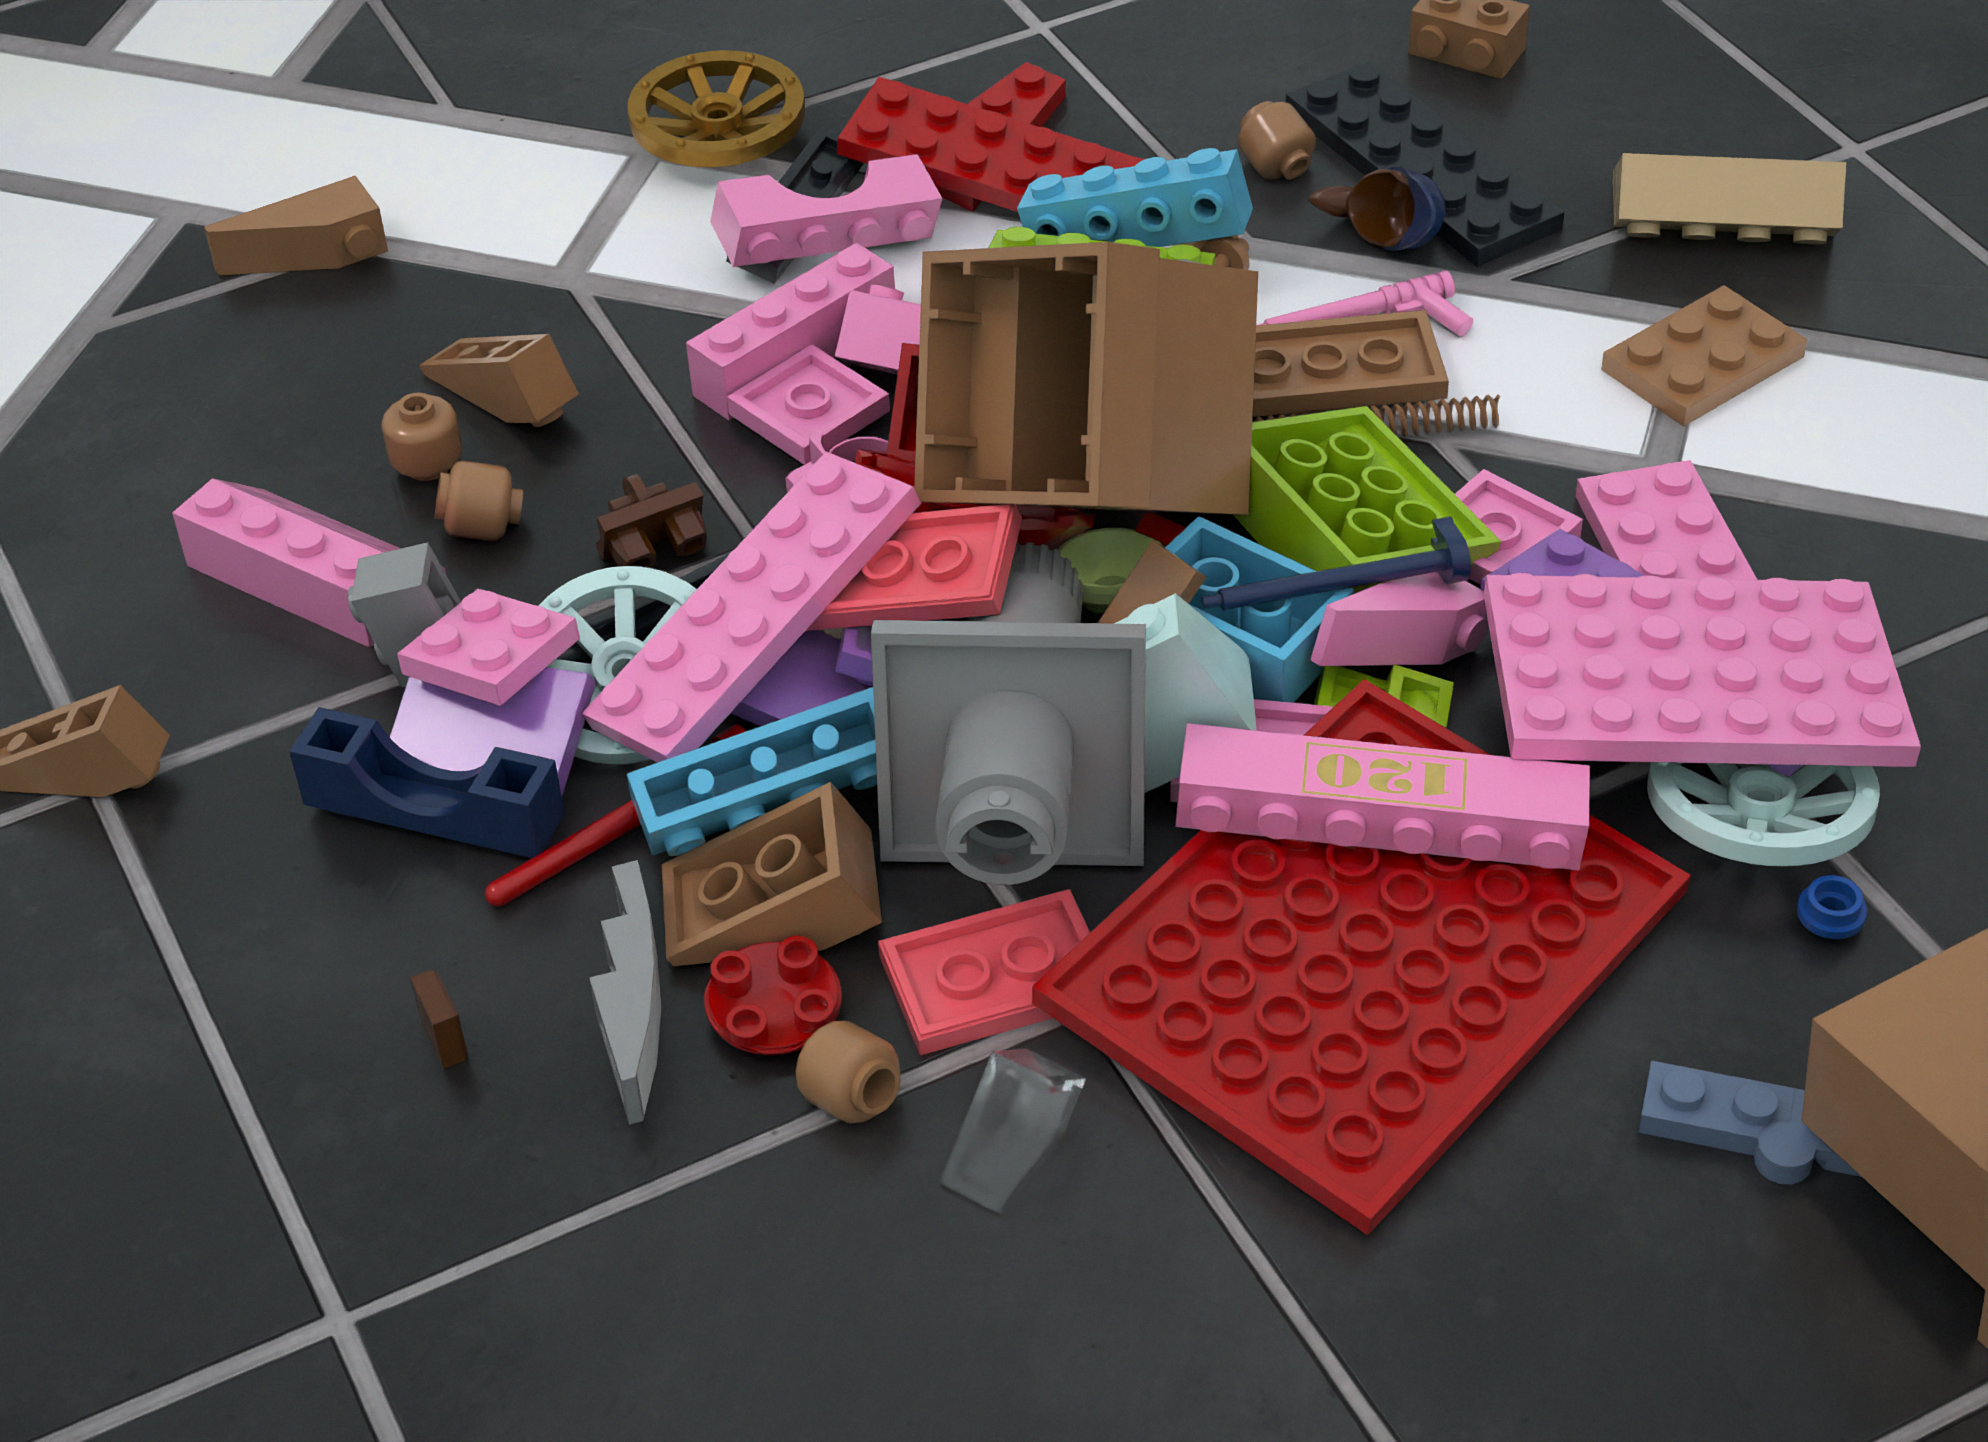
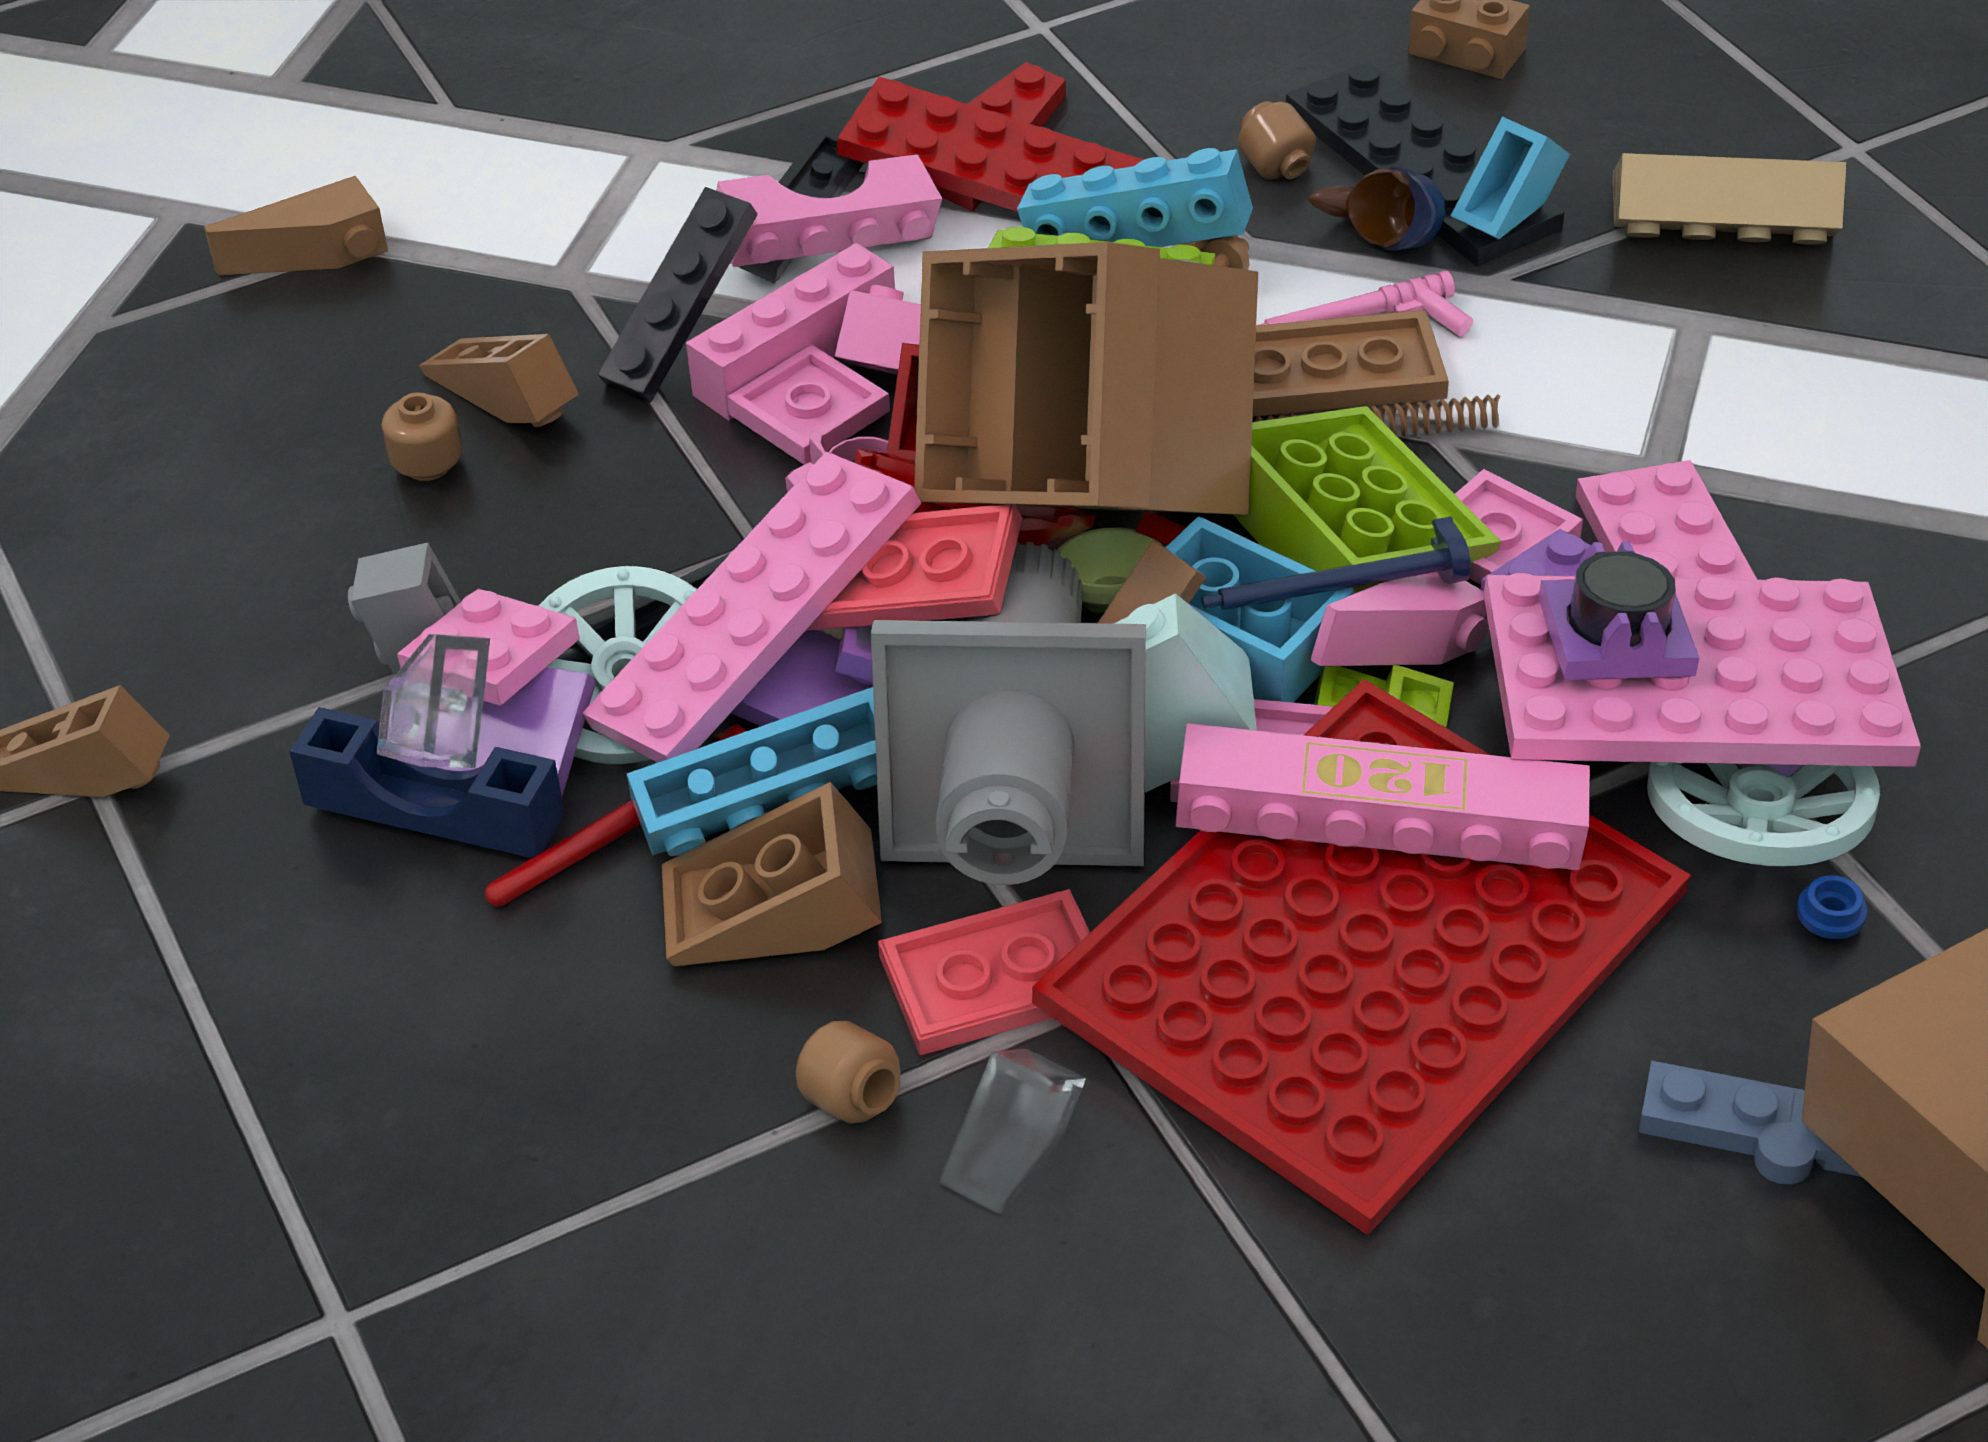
bright pink slope [172,478,446,648] -> none
reddish brown tile [410,969,468,1069] -> none
medium nougat head [435,460,523,542] -> none
light grey slope [589,860,661,1125] -> none
reddish brown hips [596,474,707,568] -> none
pearl gold wheel [628,50,805,167] -> none
red dish [704,935,842,1055] -> none
medium nougat plate [1601,285,1807,427] -> none
none -> clear slope [377,634,490,768]
none -> black plate [598,187,758,403]
none -> medium azure slope [1451,117,1570,239]
none -> piece [1538,541,1699,680]

